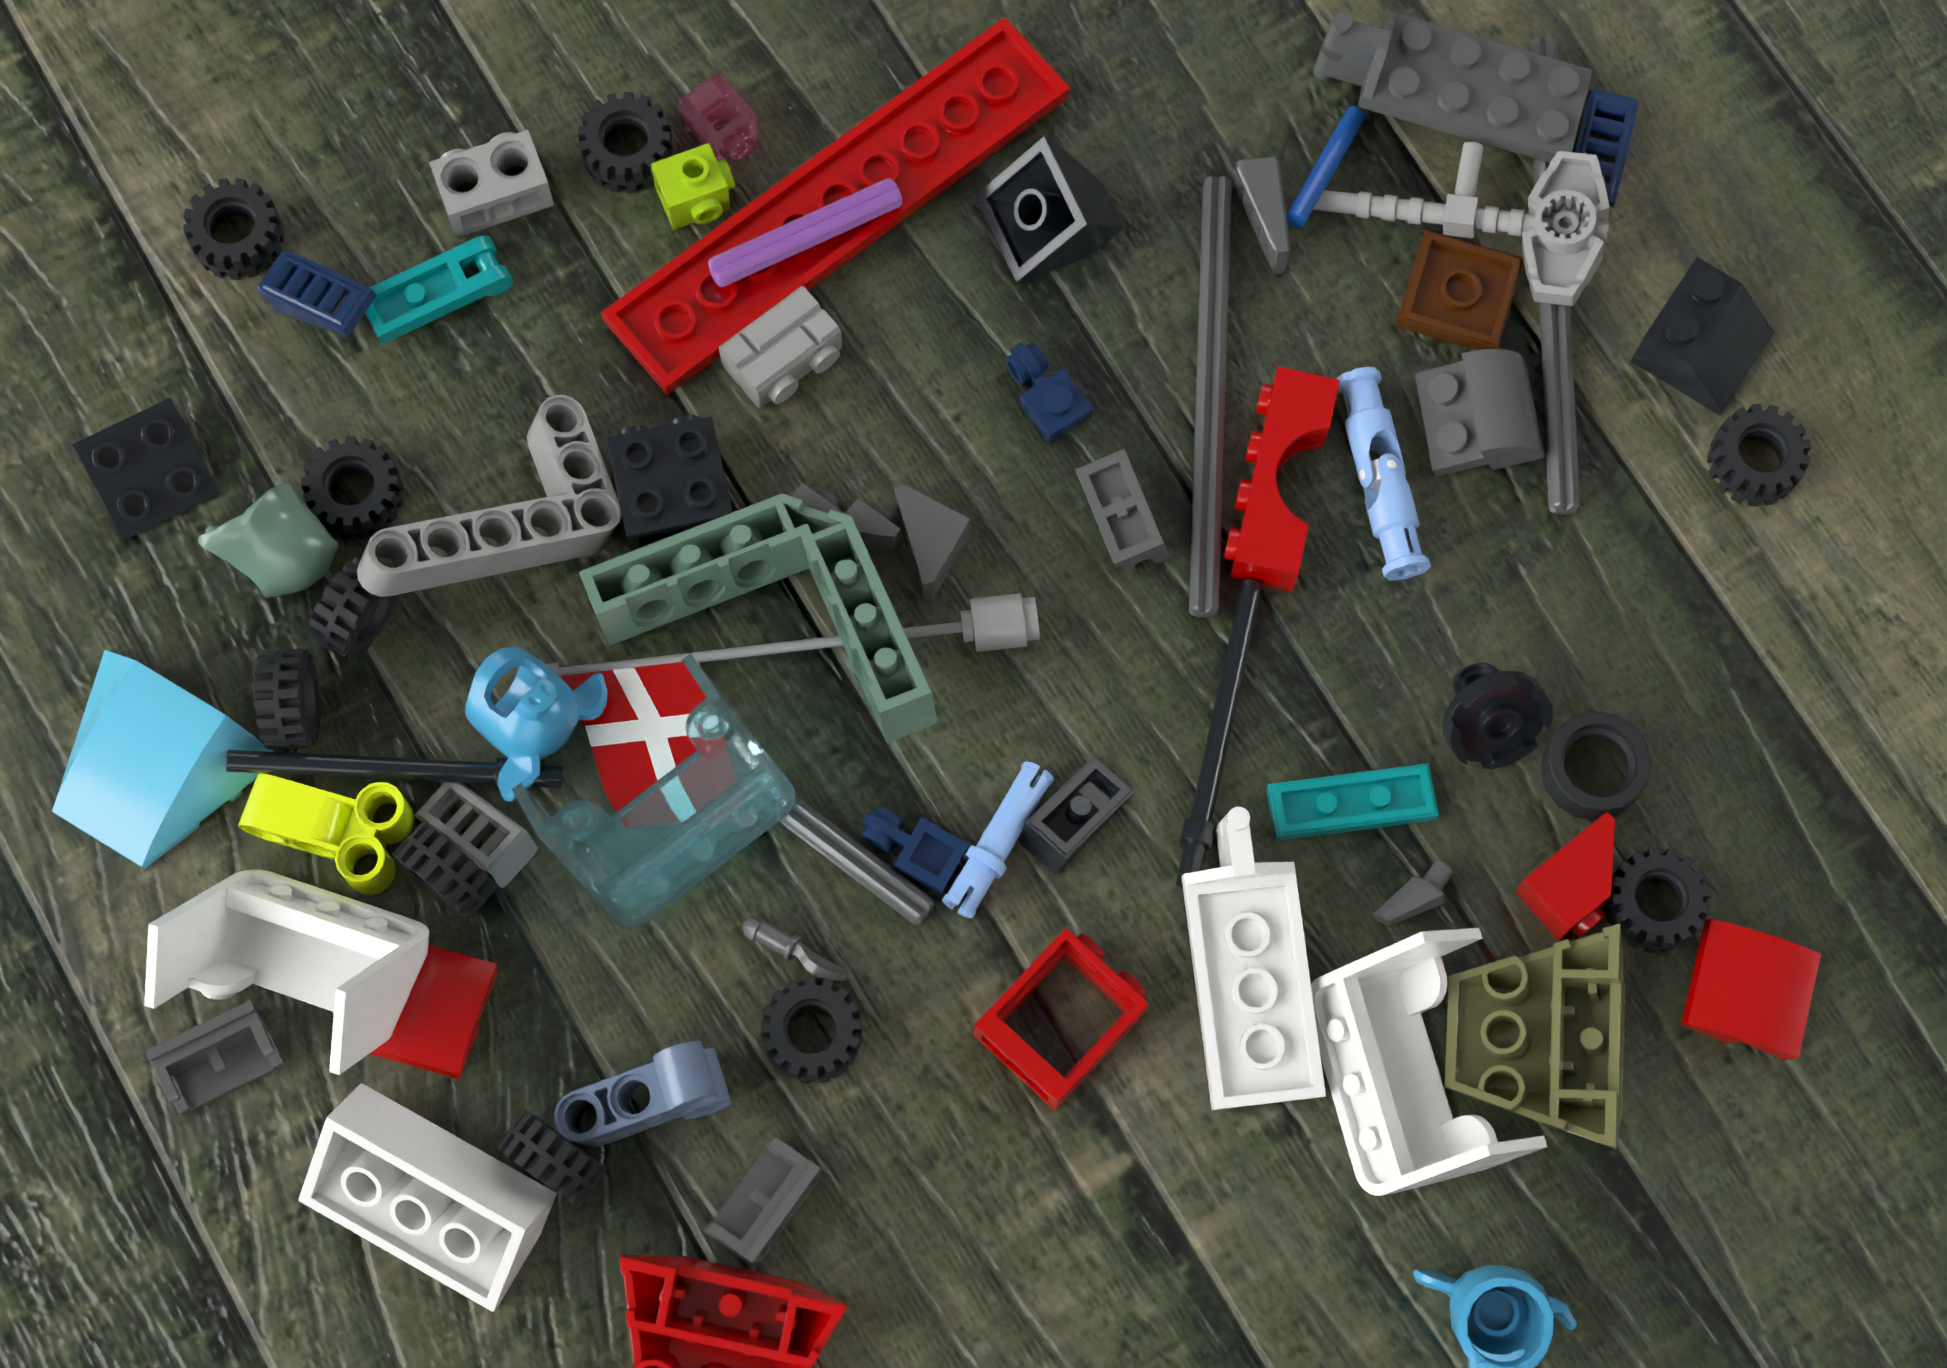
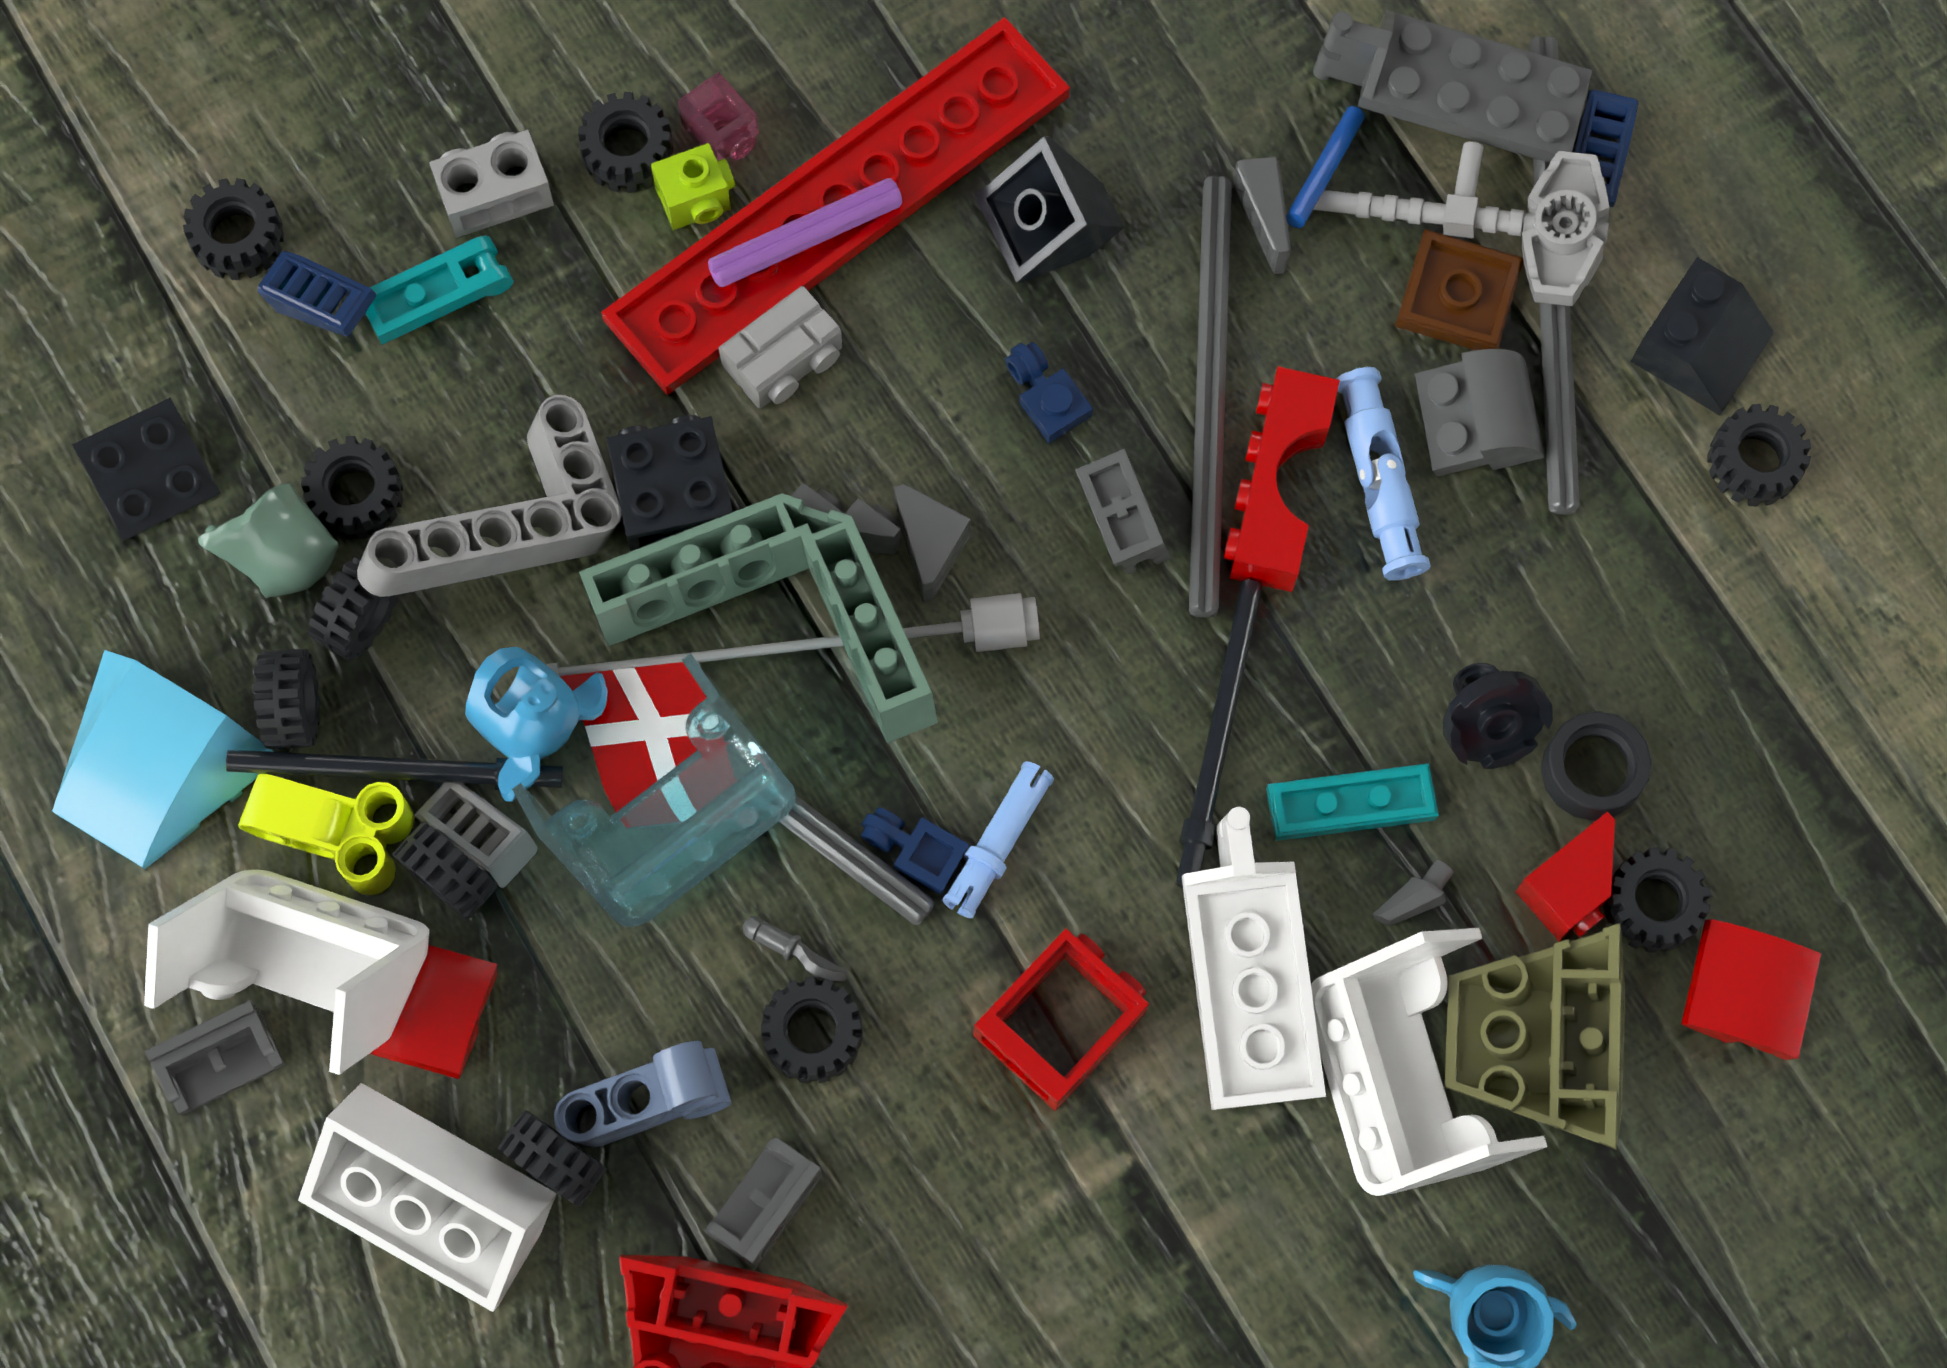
black slope [1018,756,1135,874] -> none

